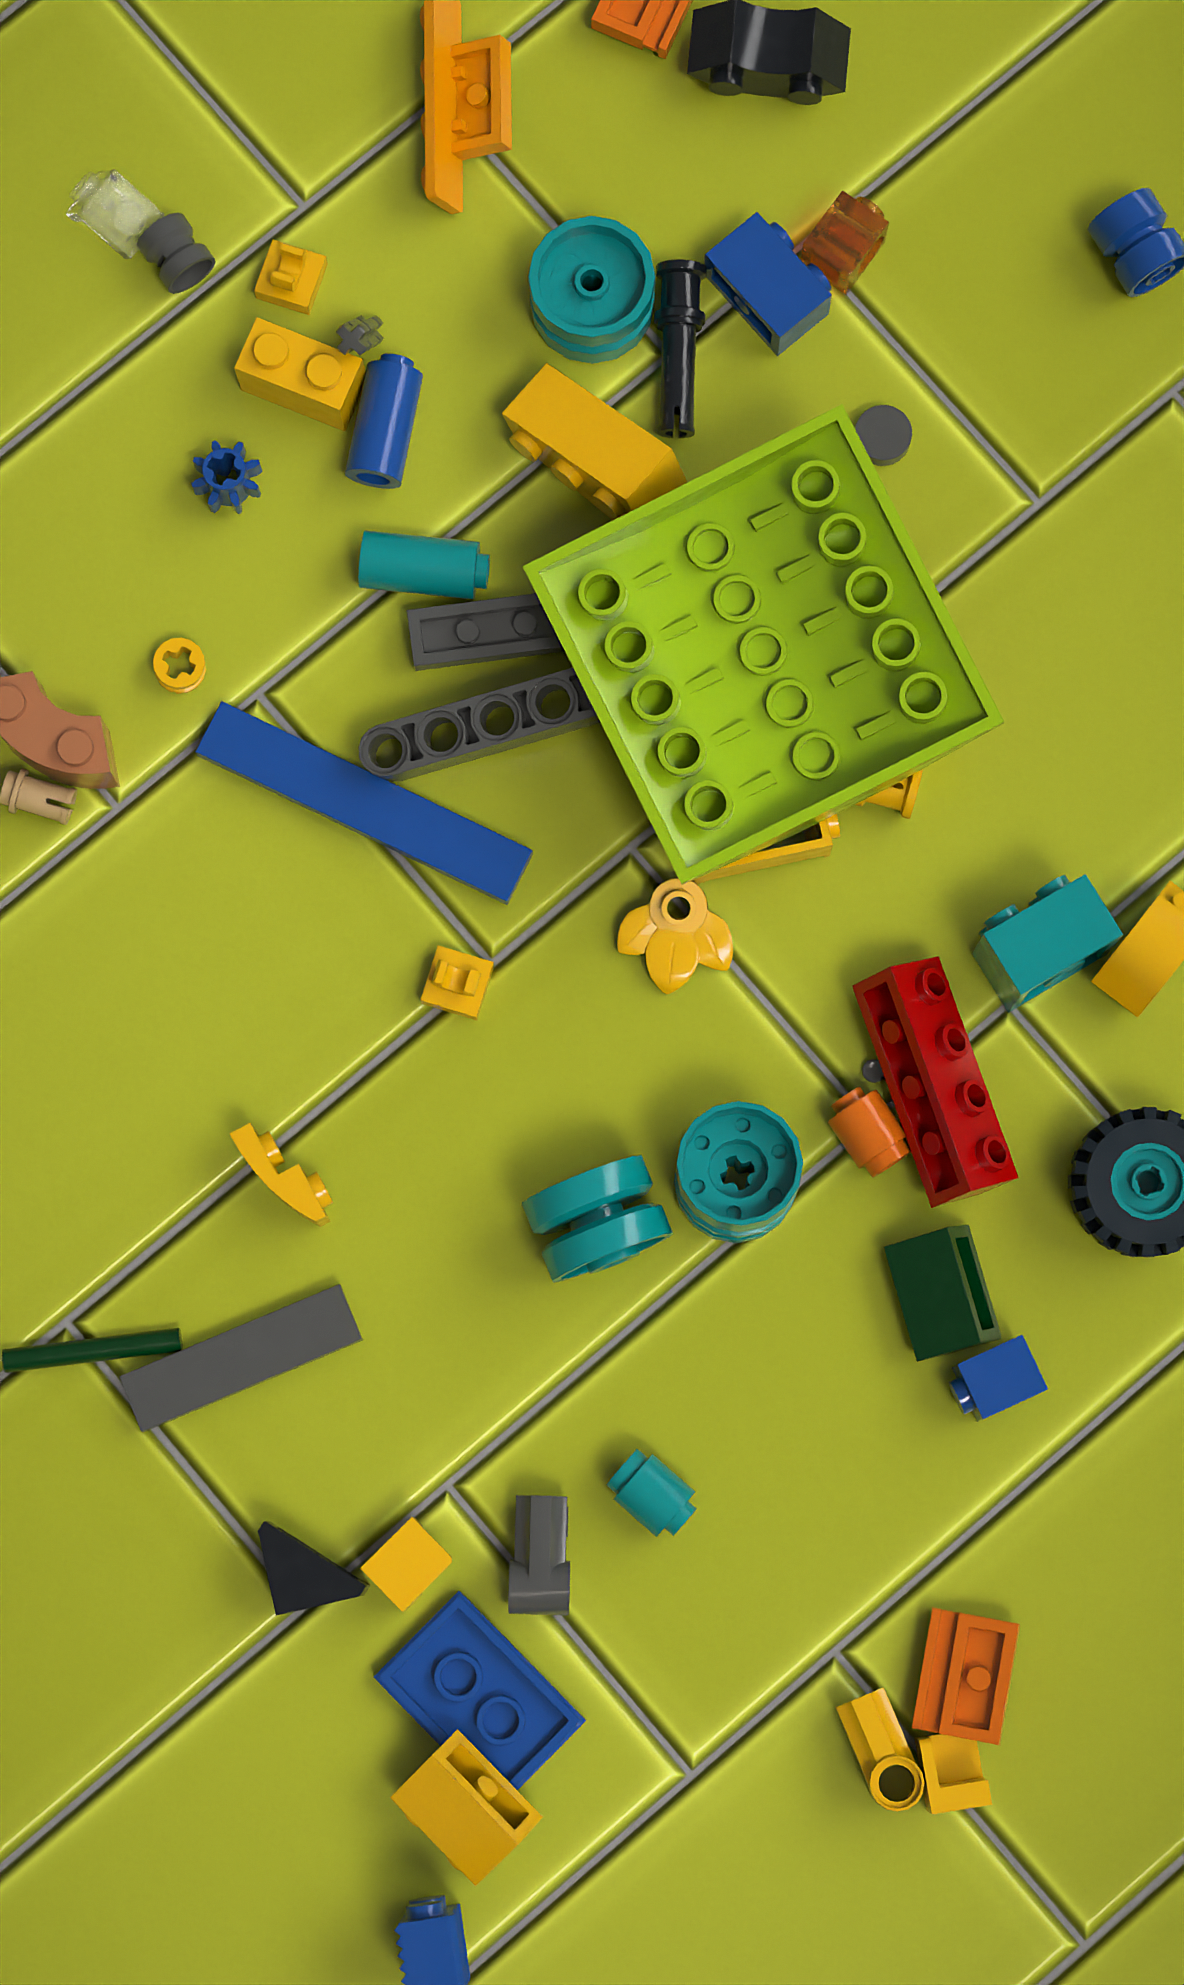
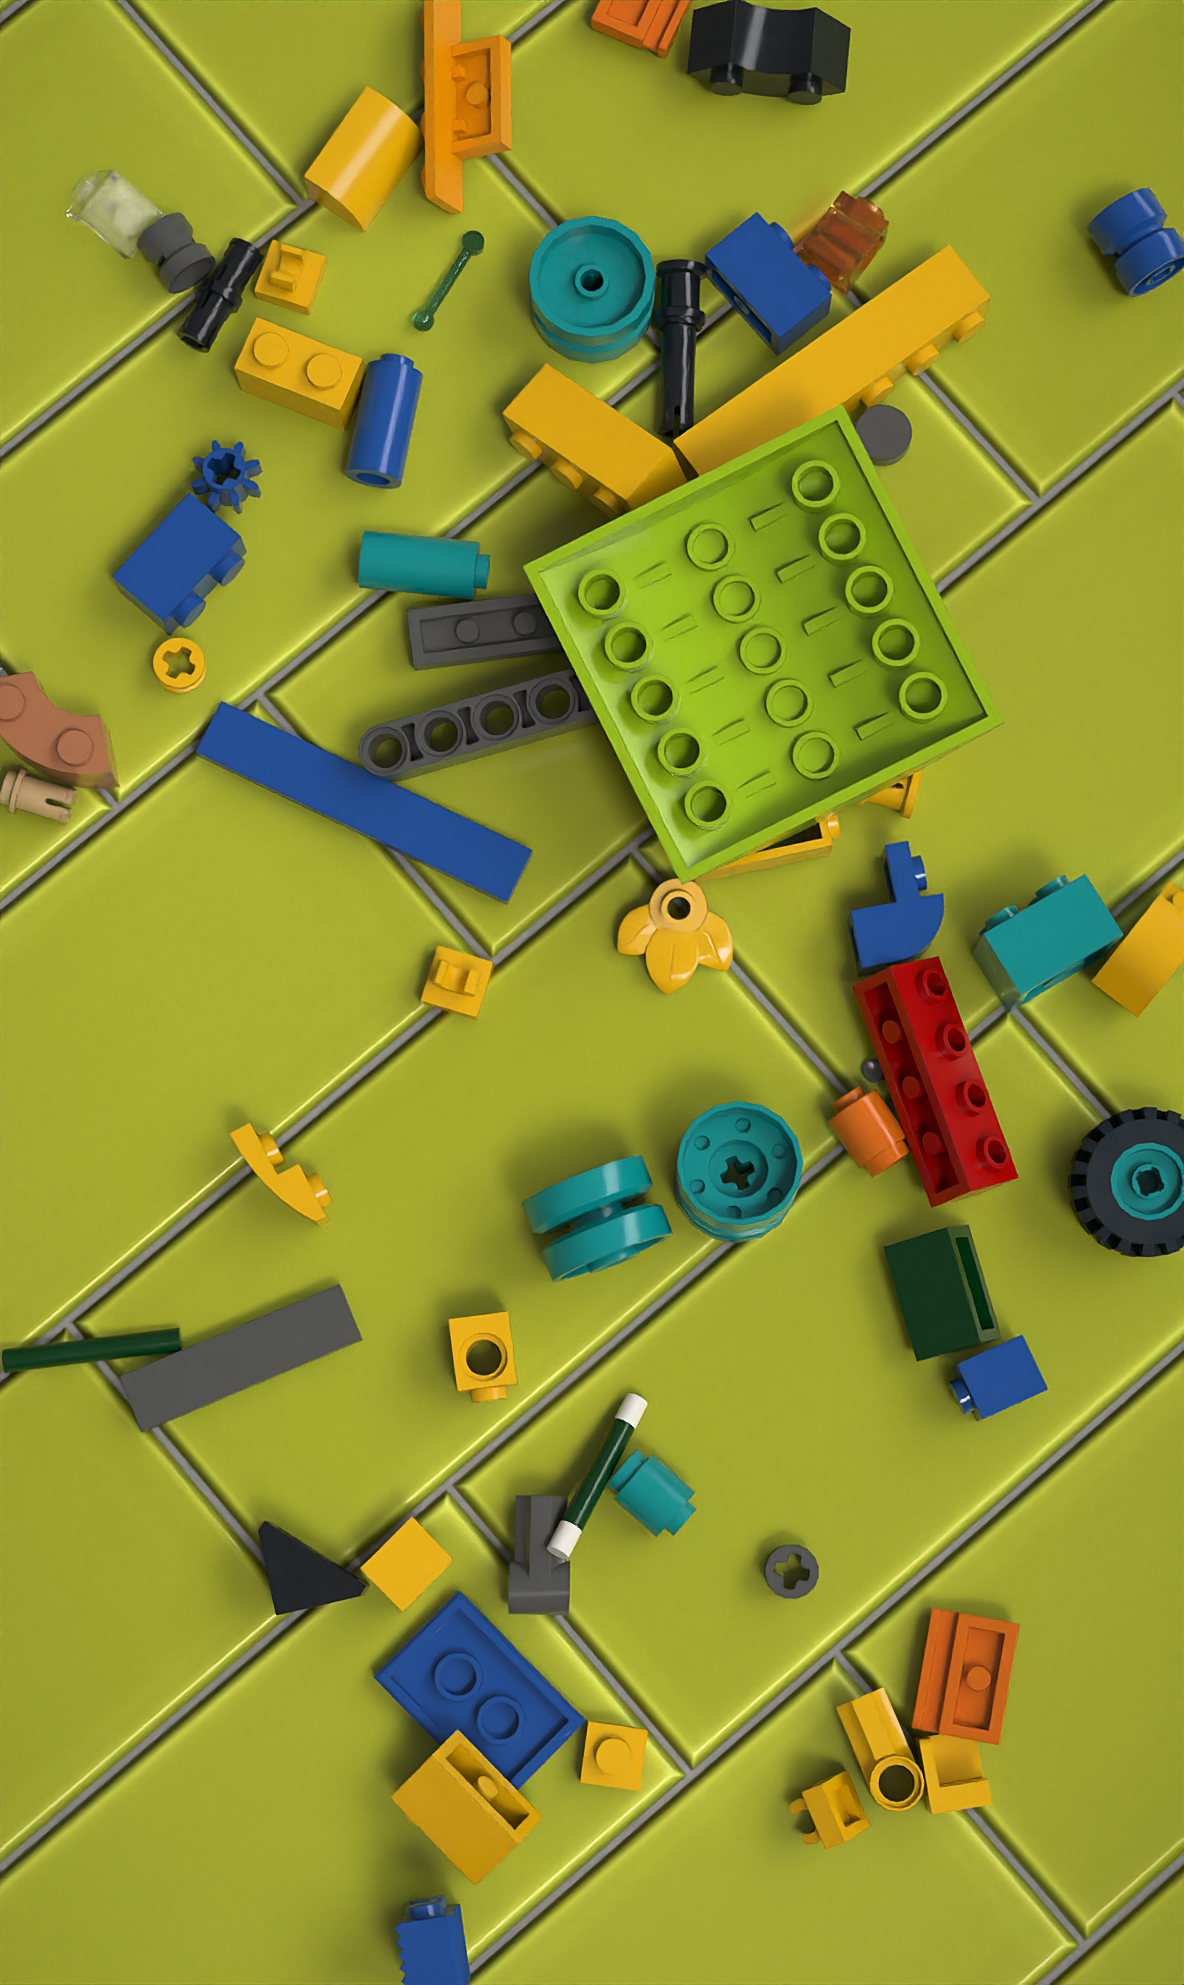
dark grey axle [336,315,384,355] -> none
none -> blue brick [112,492,247,635]
none -> black pin [177,237,264,353]
none -> yellow brick [304,86,425,232]
none -> clear green hinge [412,231,484,332]
none -> yellow brick [448,1311,519,1403]
none -> dark green bar [547,1393,648,1559]
none -> yellow plate [580,1720,648,1791]
none -> yellow brick [673,244,991,481]
none -> dark grey bush [764,1545,819,1599]
none -> yellow tile [789,1770,871,1850]
none -> blue brick [847,841,944,977]

